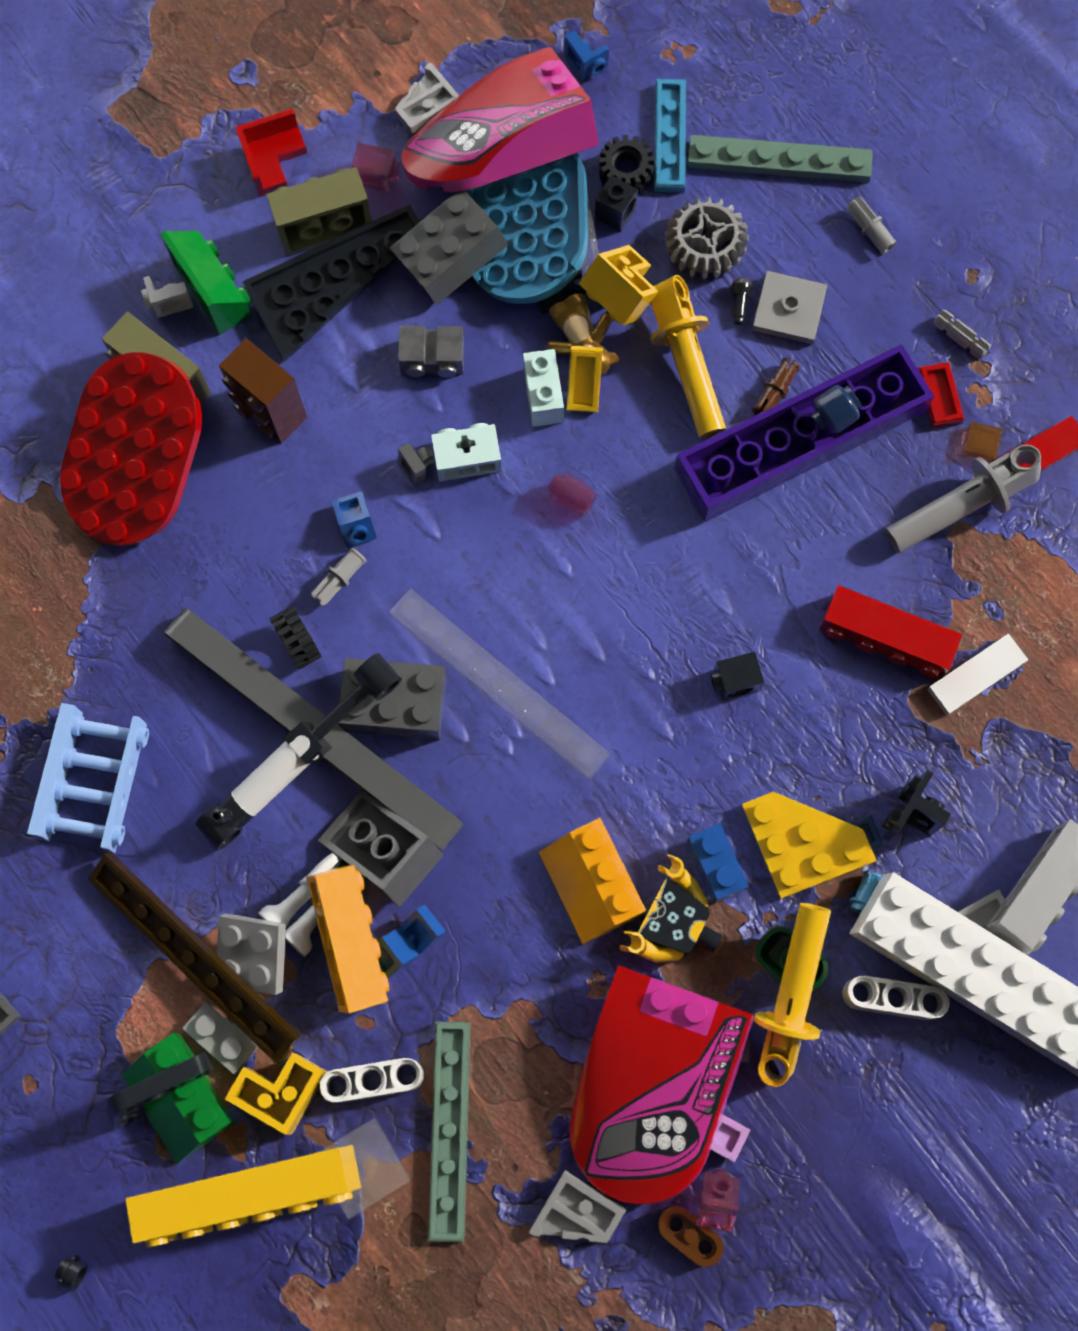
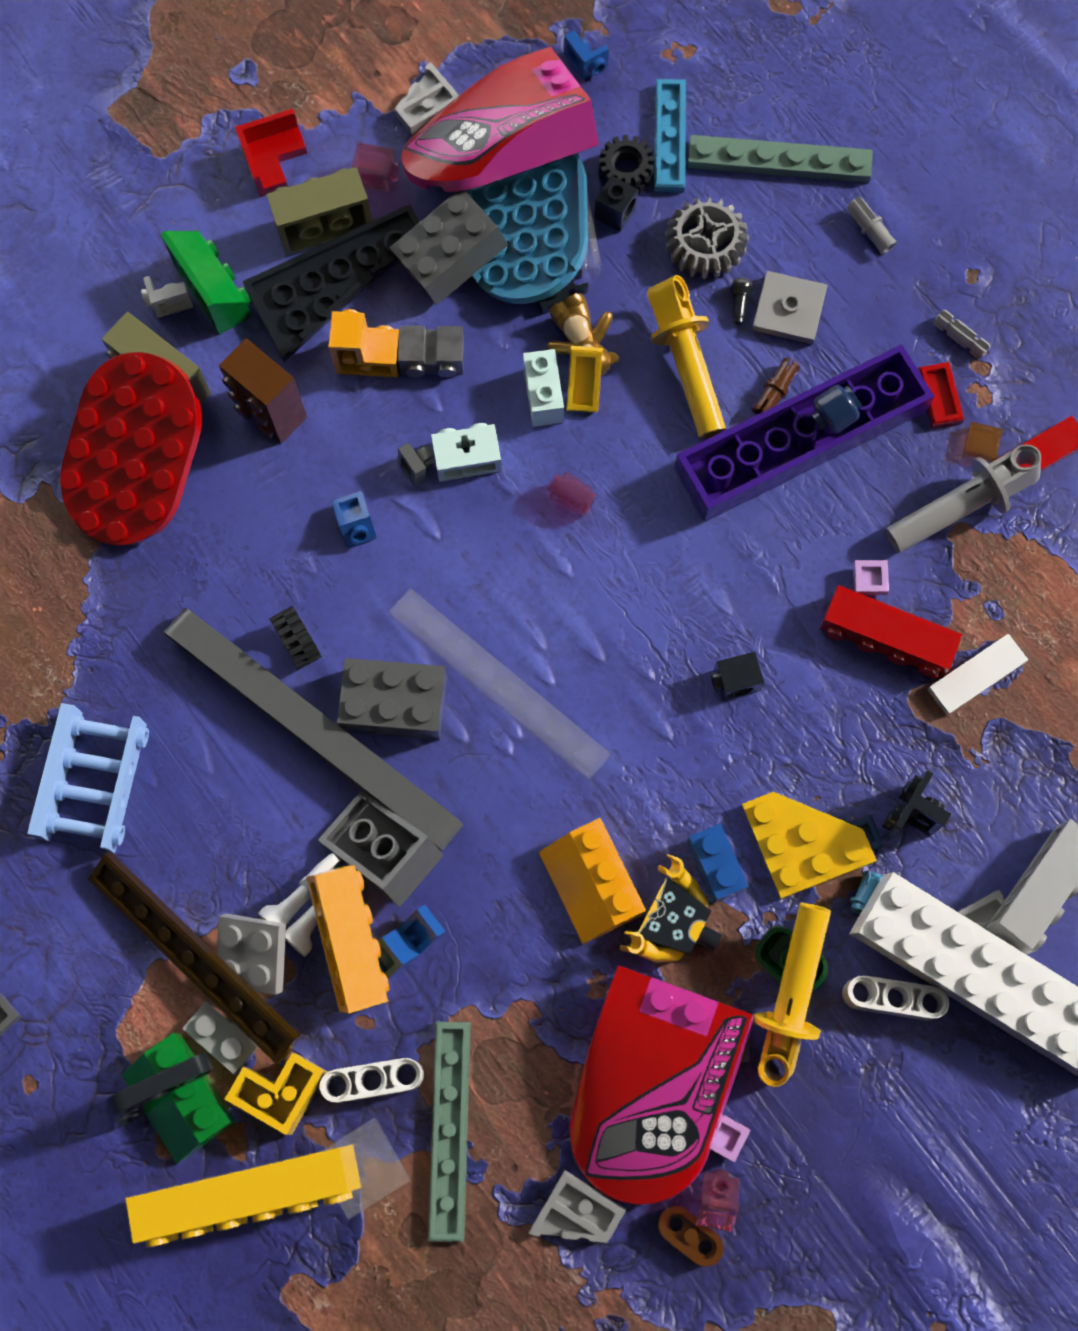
black plate [55,1255,88,1292] -> none
black piece [195,653,402,850] -> none
light grey axle [311,548,367,606] -> none
yellow brick [579,245,658,326] -> none
none -> light orange brick [329,309,399,378]
none -> lavender plate [853,560,889,595]

